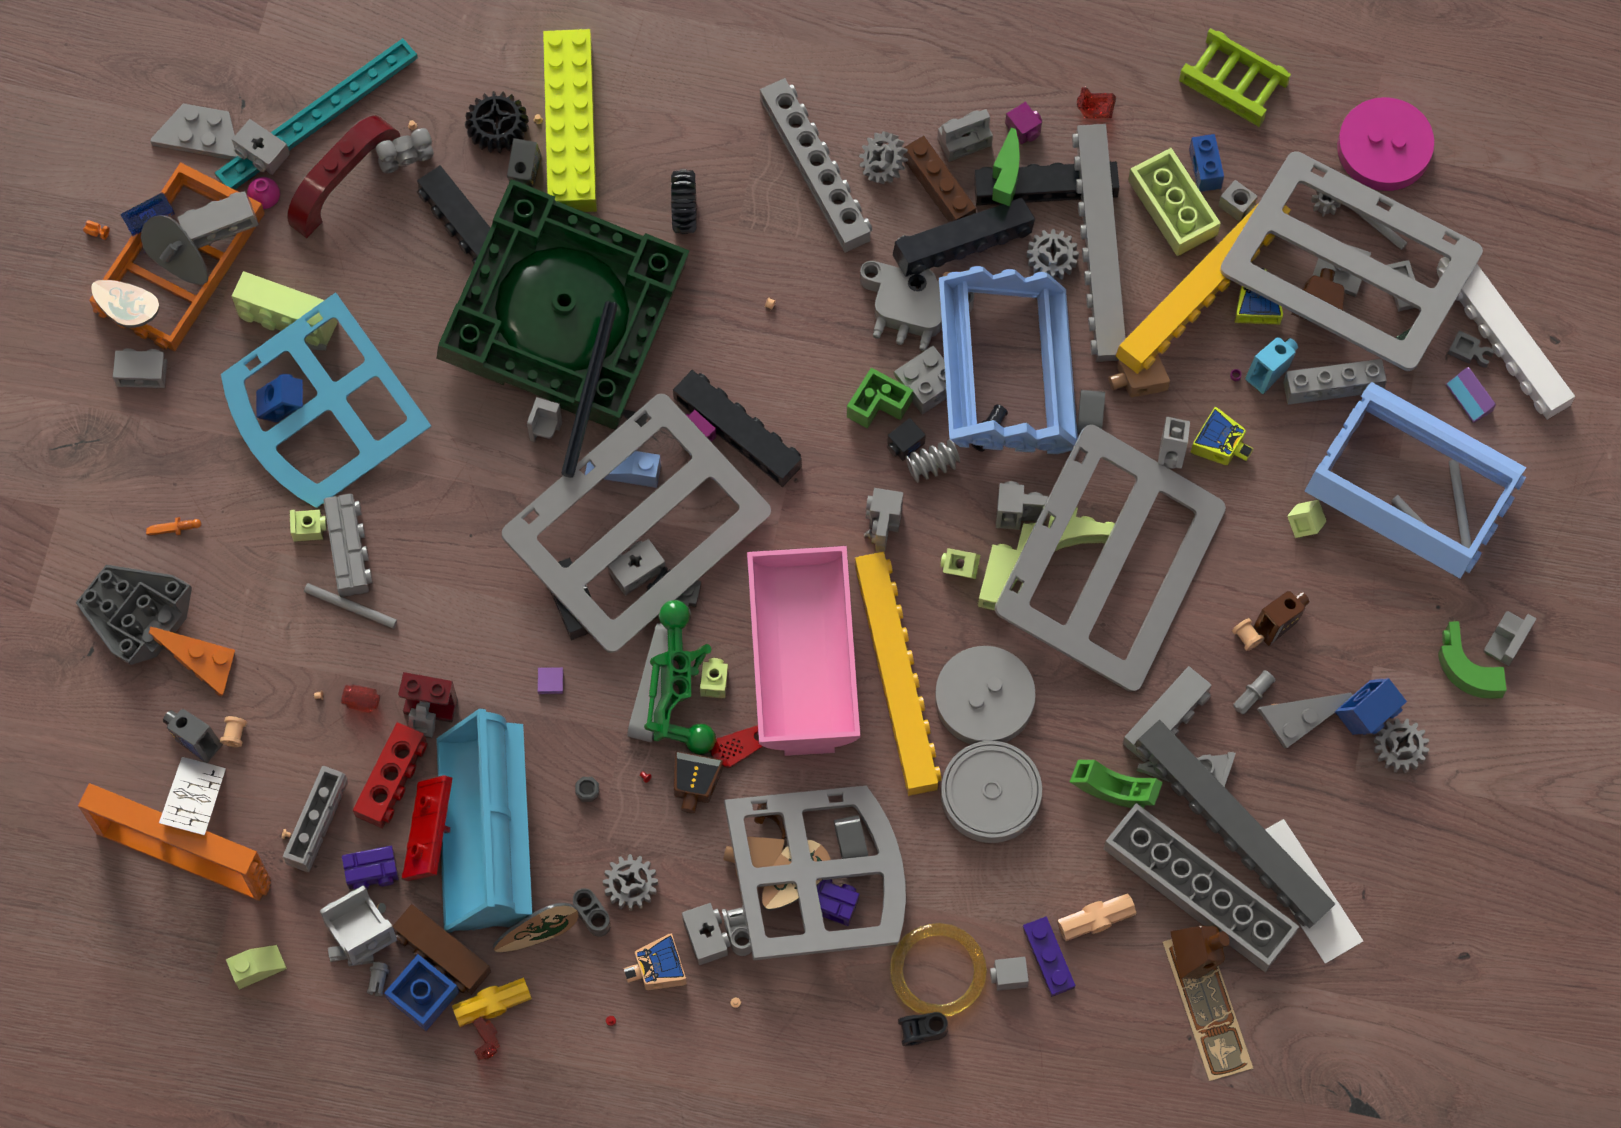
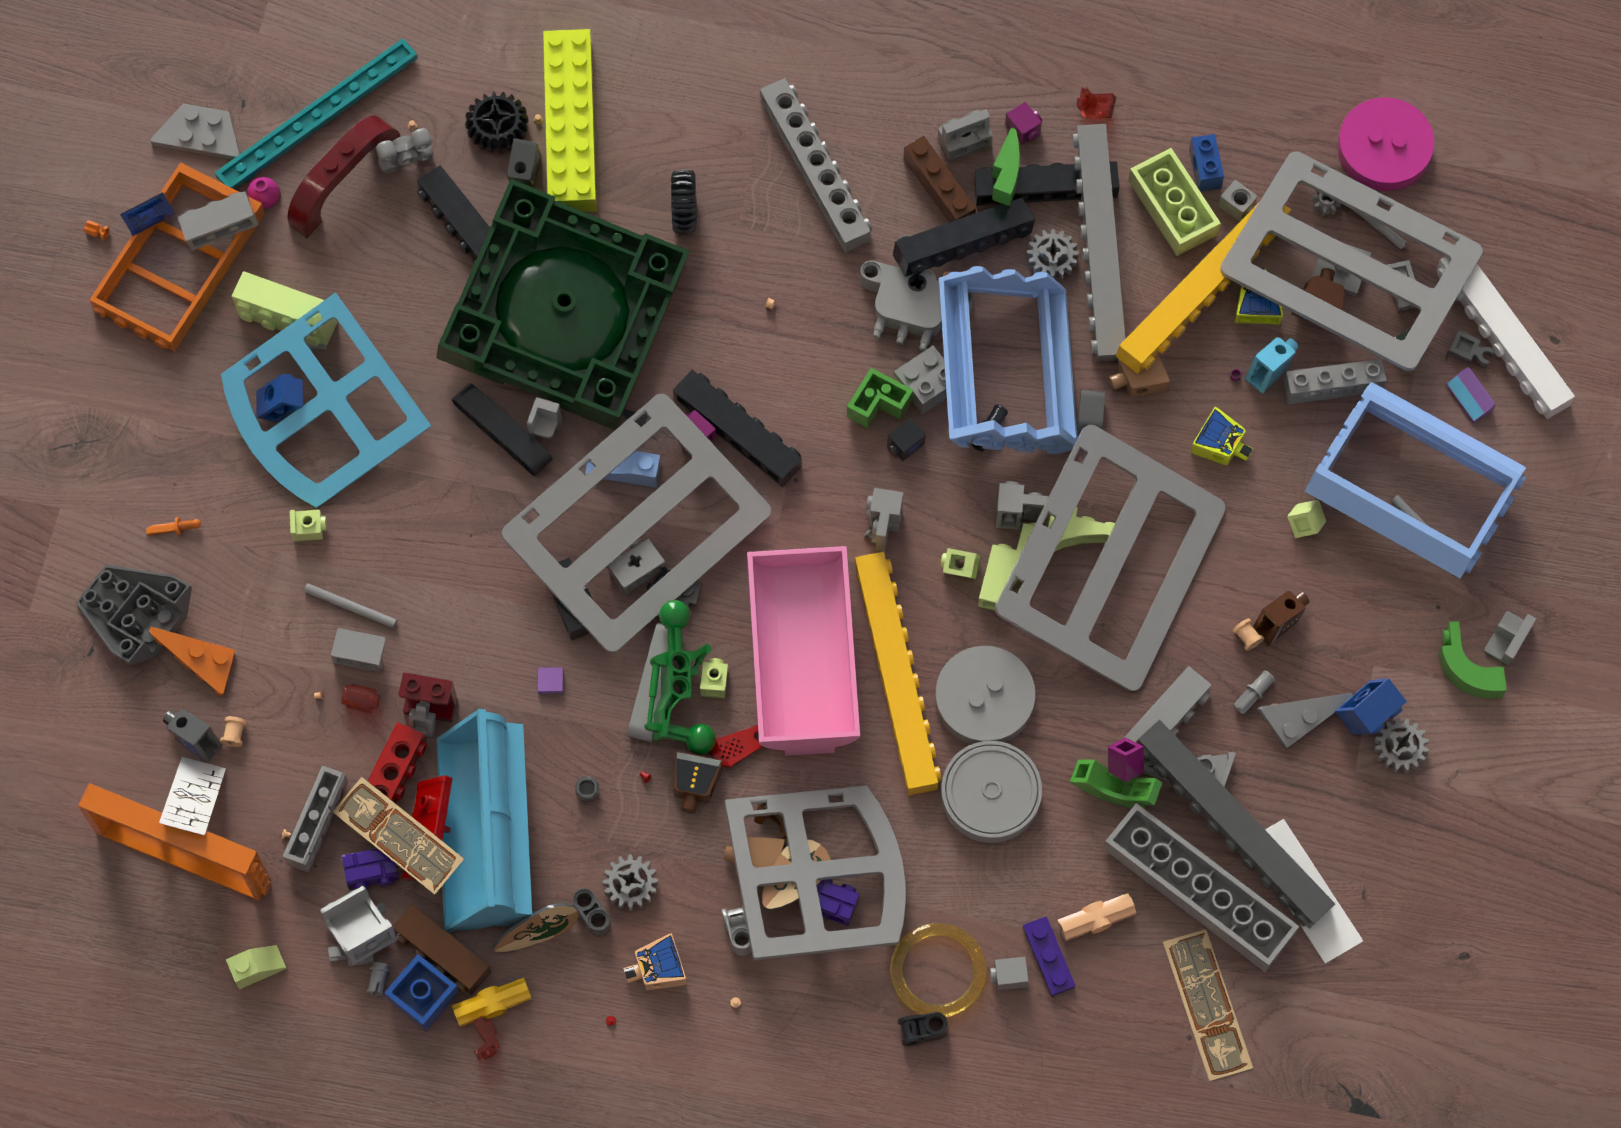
shield [91,280,160,328] -> none
light grey brick [113,348,167,388] -> none
dark grey shield [141,215,208,285] -> none
light grey brick [232,119,290,175] -> none
light grey brick [324,494,373,597] -> none
black axle [561,301,617,478] -> none
light grey brick [682,903,731,965] -> none
dark grey beam [834,815,868,859] -> none
light grey gear [859,131,908,184] -> none
light grey piece [905,439,960,483] -> none
light grey brick [1158,417,1190,469] -> none
reddish brown torso [1170,926,1230,979] -> none
lime fence [1179,28,1291,127] -> none
light grey bar [1449,460,1472,549] -> none
none -> light grey panel [330,628,386,673]
none -> sticker [333,777,464,894]
none -> black beam [451,383,553,476]
none -> magenta brick [1108,737,1144,782]

